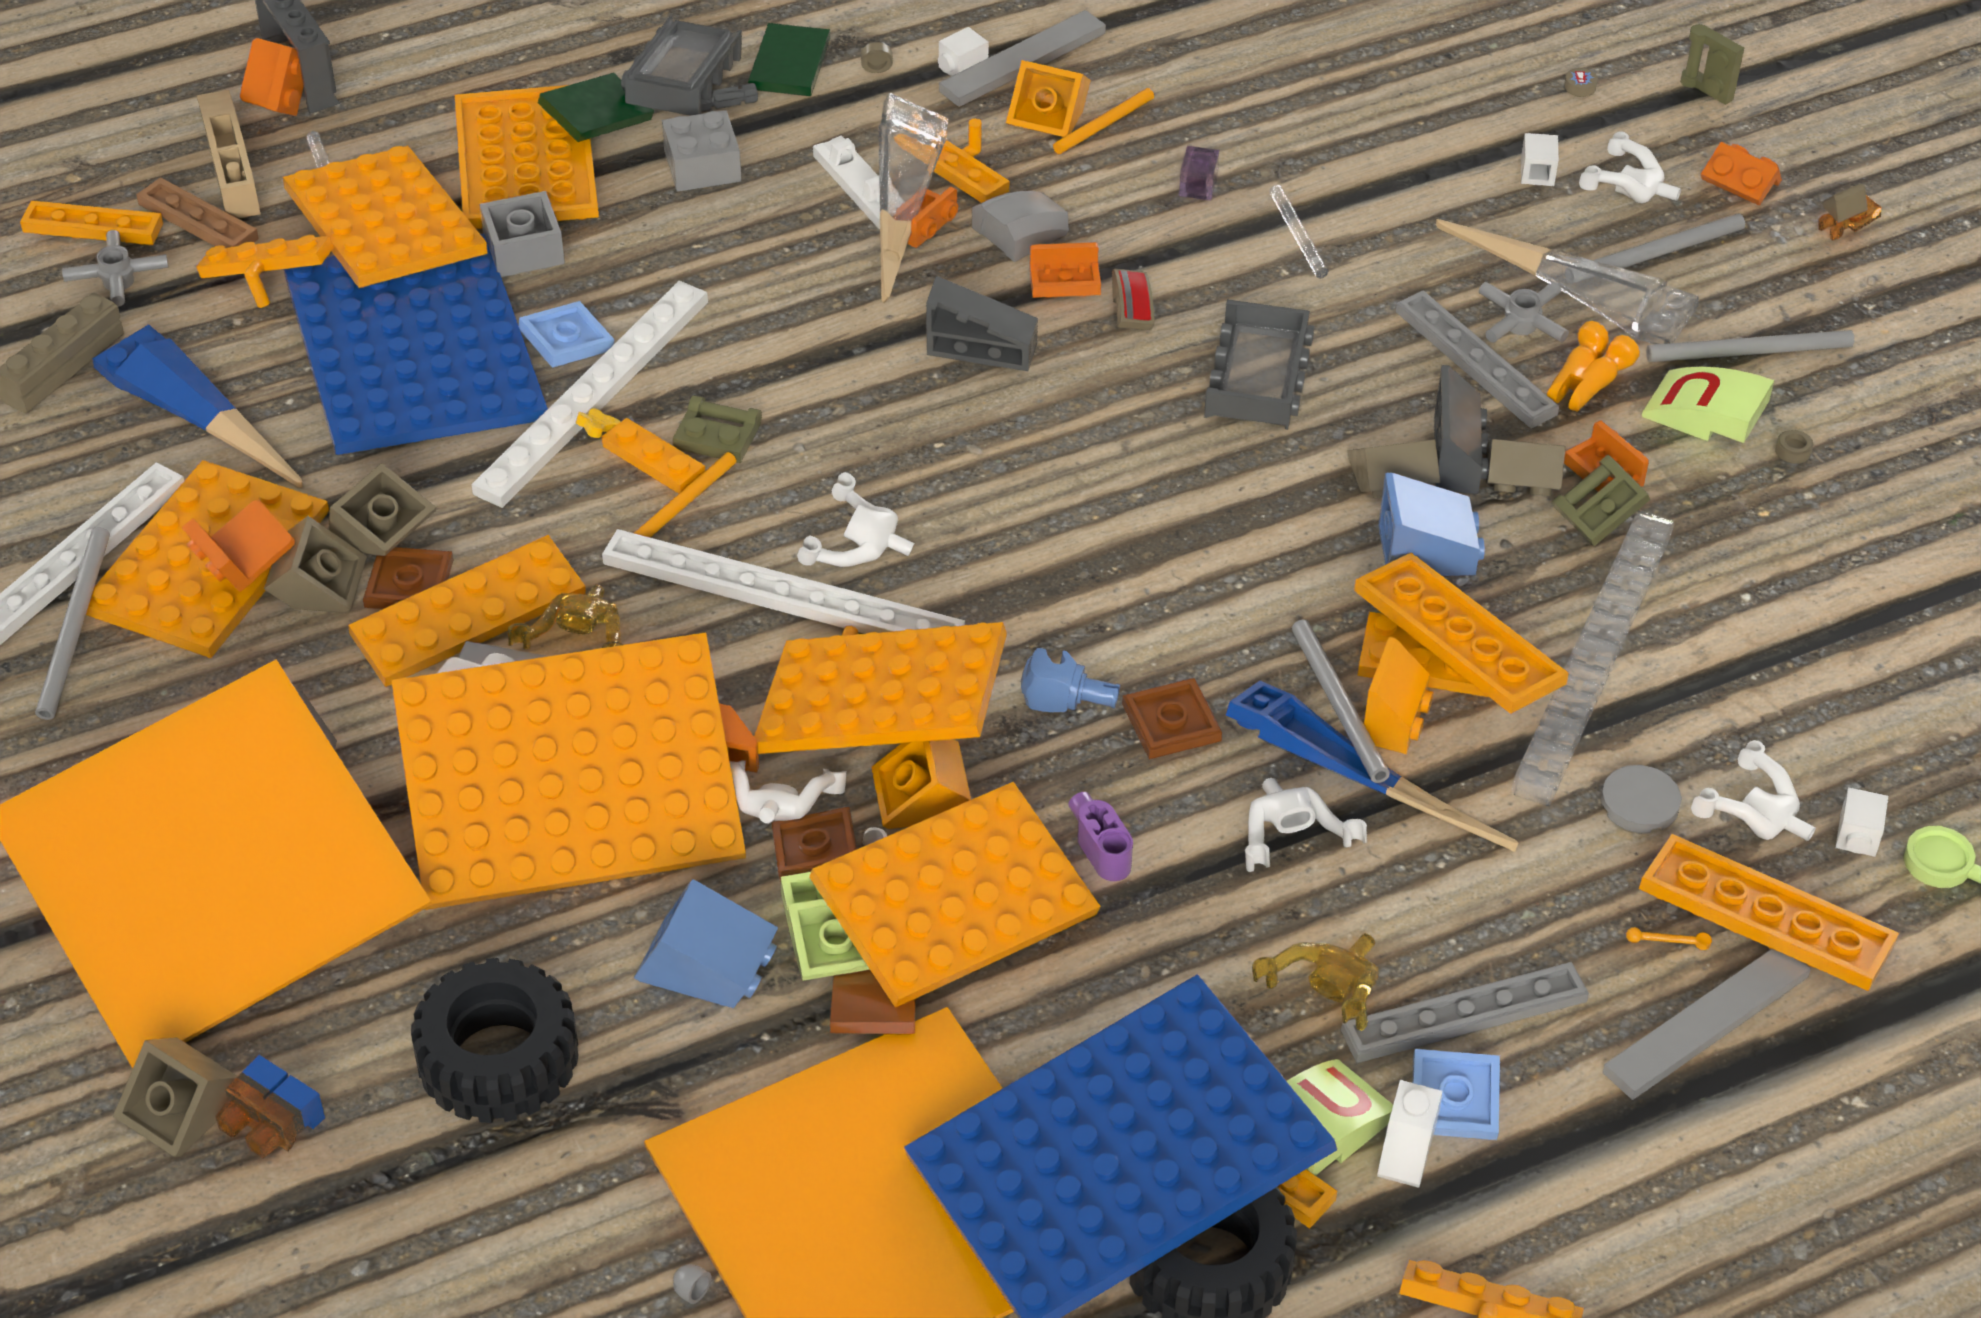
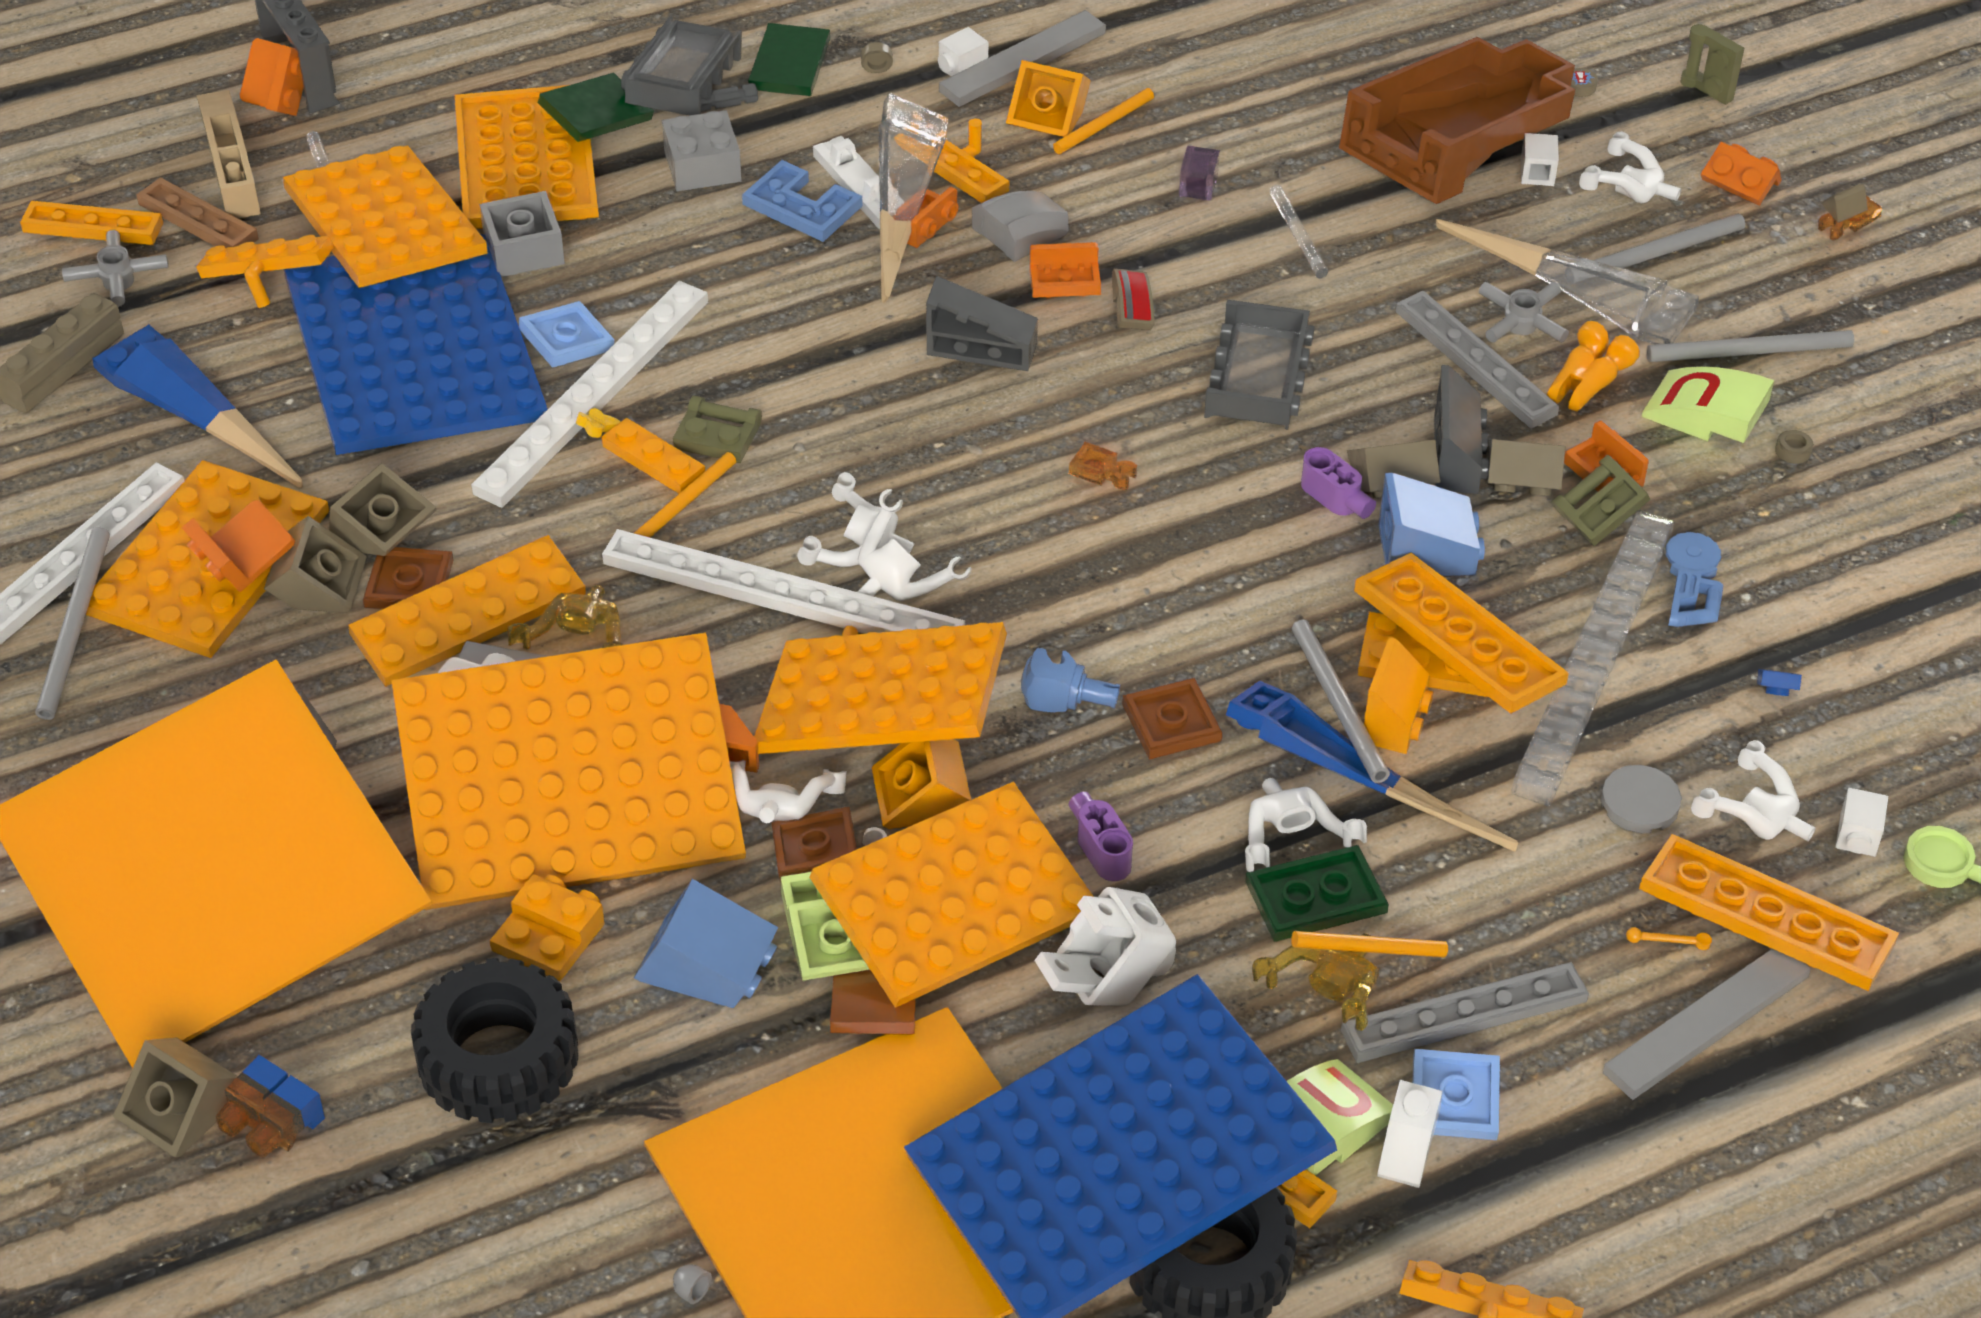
none -> light orange plate [490,874,605,982]
none -> medium blue plate [742,160,863,242]
none -> white piece [857,489,972,601]
none -> white piece [1034,887,1176,1006]
none -> clear orange plate [1069,442,1138,490]
none -> dark green tile [1245,845,1389,942]
none -> light orange bar [1291,931,1448,958]
none -> medium lavender piece [1301,447,1376,519]
none -> dark orange panel [1339,37,1576,204]
none -> medium blue piece [1666,532,1723,627]
none -> blue plate [1757,669,1802,696]

